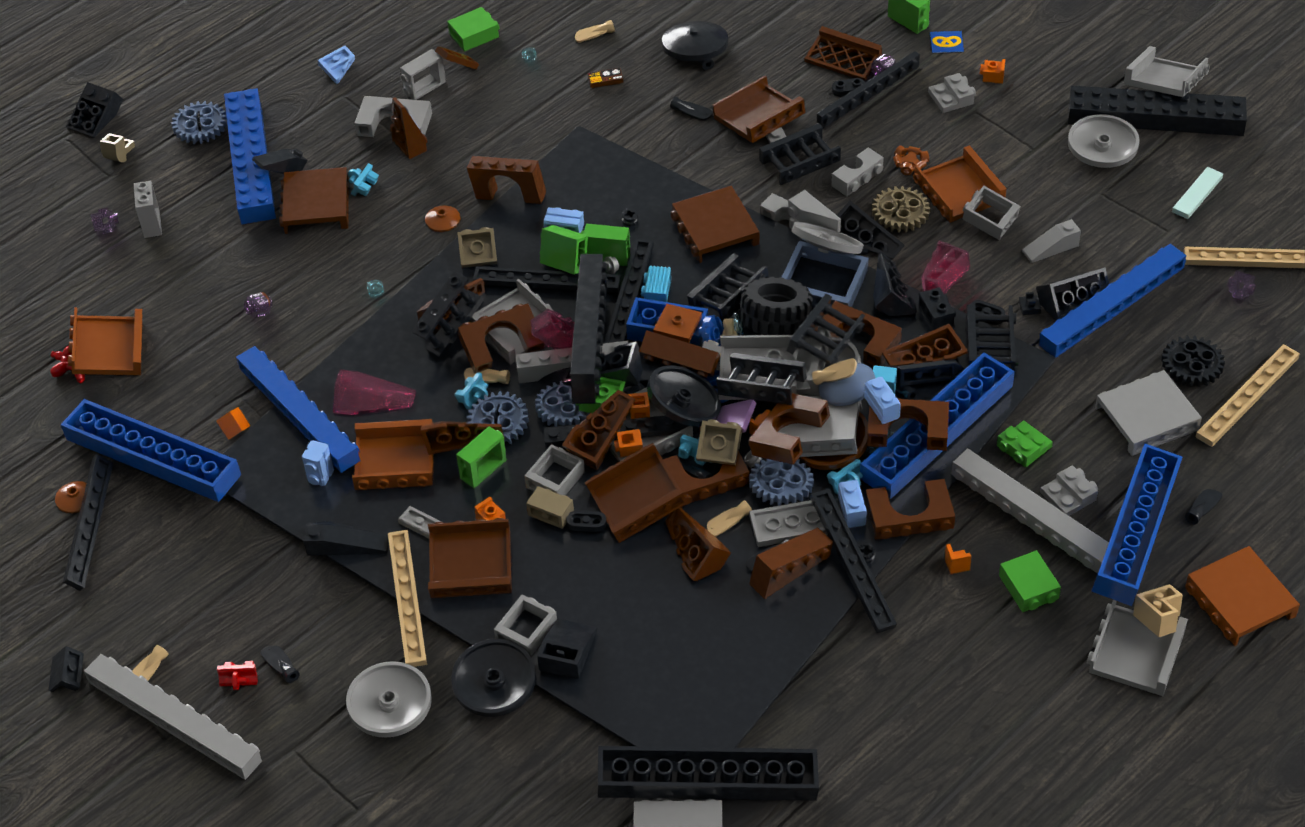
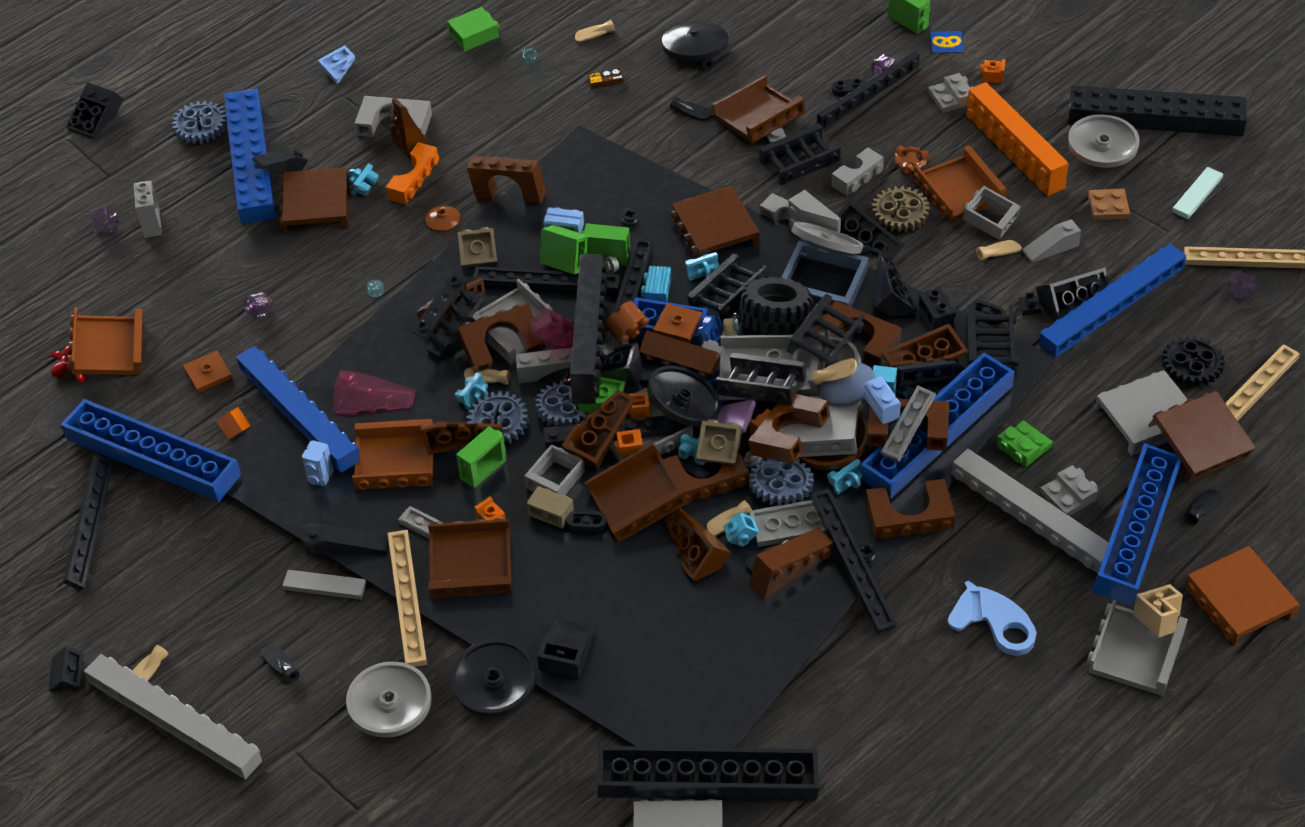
dark orange dish [55,481,87,513] -> none
dark tan brick [100,133,135,162] -> none
red hips [217,661,258,690] -> none
light grey window [400,49,446,100] -> none
reddish brown tile [435,46,479,70] -> none
light grey window [494,595,557,657] -> none
reddish brown fence [804,26,883,81] -> none
light blue brick [838,480,867,528] -> none
clear pink wedge [921,240,970,294] -> none
orange panel [945,544,971,574] -> none
bright green brick [999,550,1061,612] -> none
light grey panel [1124,46,1210,97] -> none
none -> dark orange plate [183,351,233,393]
none -> light grey tile [283,570,367,600]
none -> orange arch [386,142,439,205]
none -> dark orange brick [604,301,650,345]
none -> medium azure hips [685,253,719,281]
none -> medium azure brick [723,512,759,547]
none -> light grey tile [881,385,936,462]
none -> light blue animal [948,581,1037,656]
none -> orange brick [966,82,1069,196]
none -> tan piece [976,240,1022,261]
none -> medium nougat plate [1088,189,1130,220]
none -> reddish brown panel [1148,391,1256,483]

